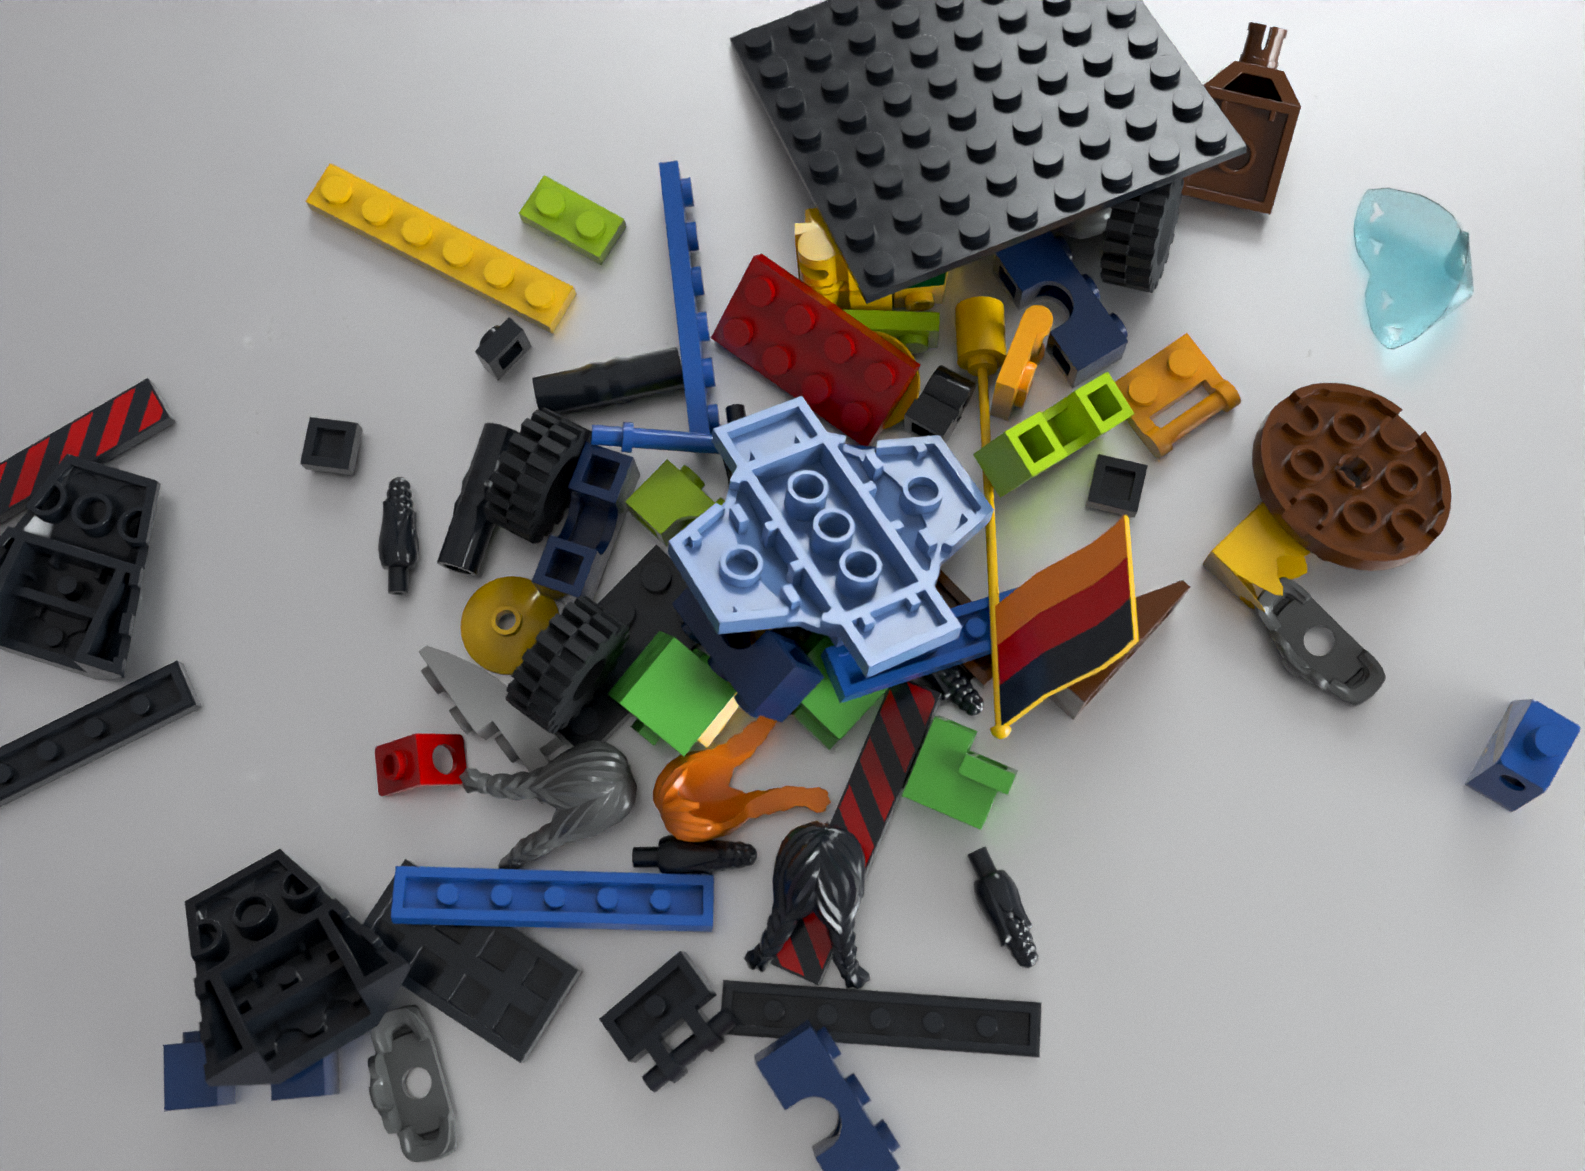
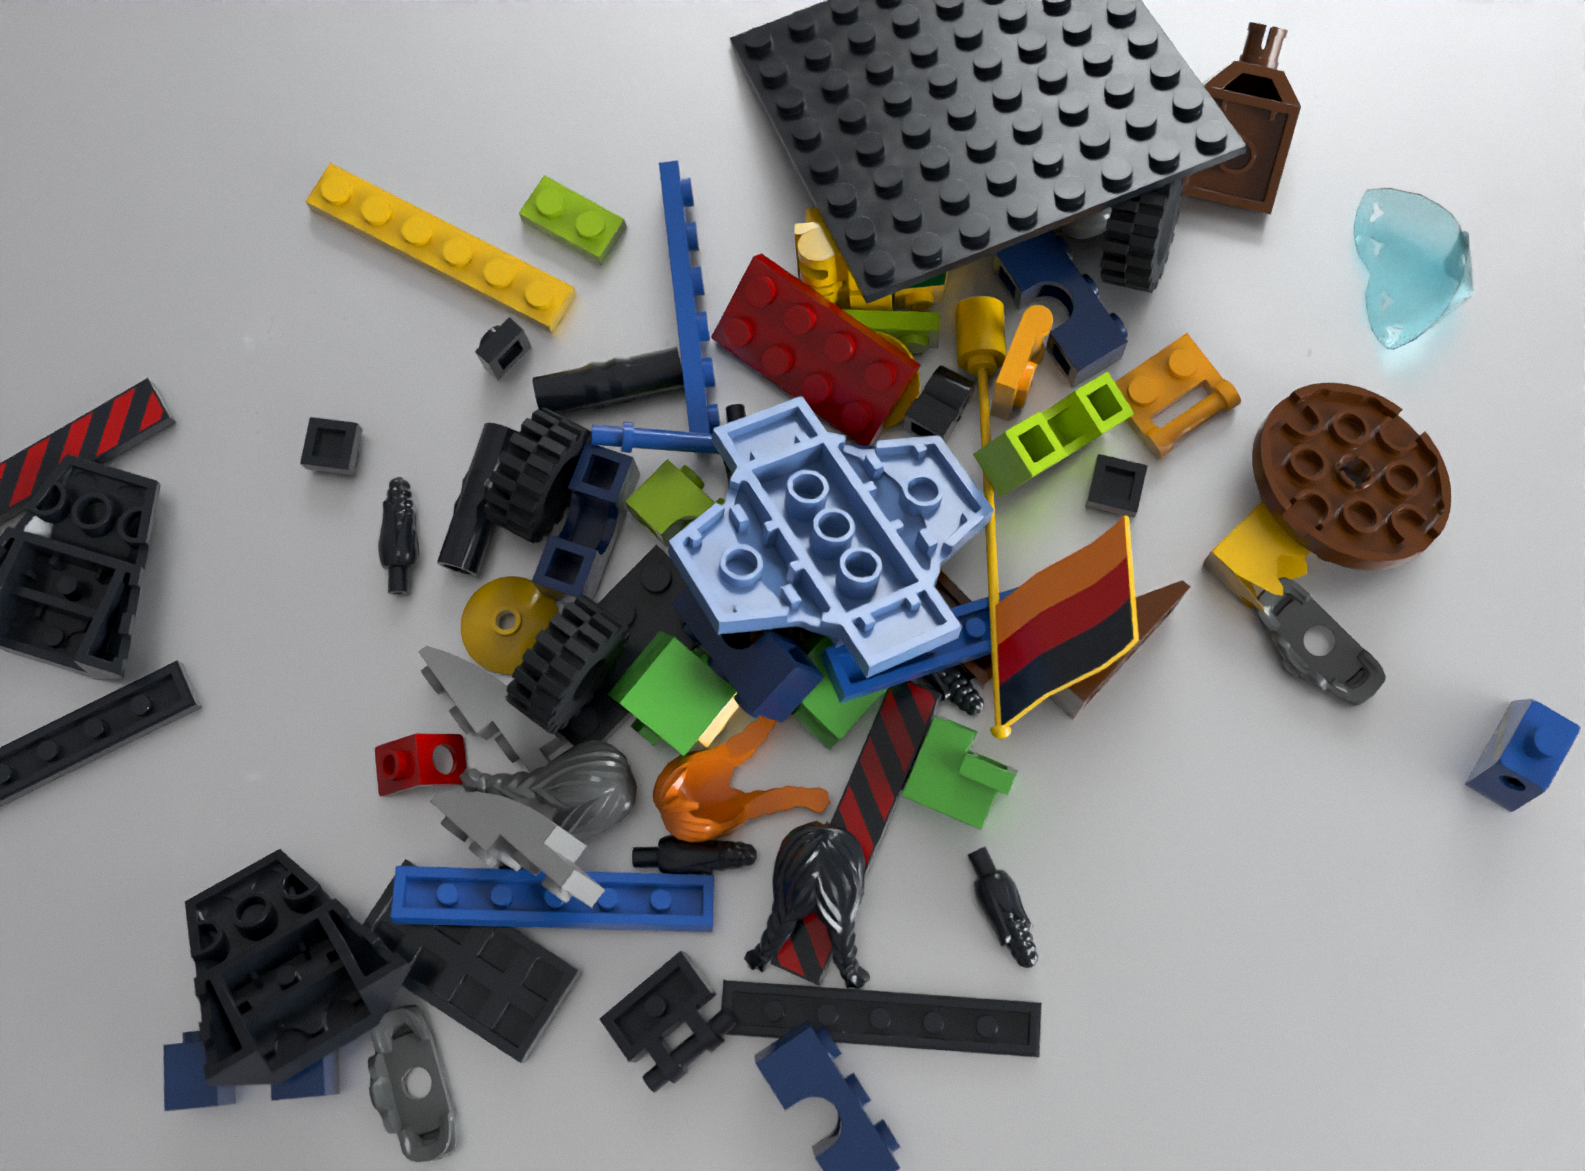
none -> light grey slope [430,791,605,907]

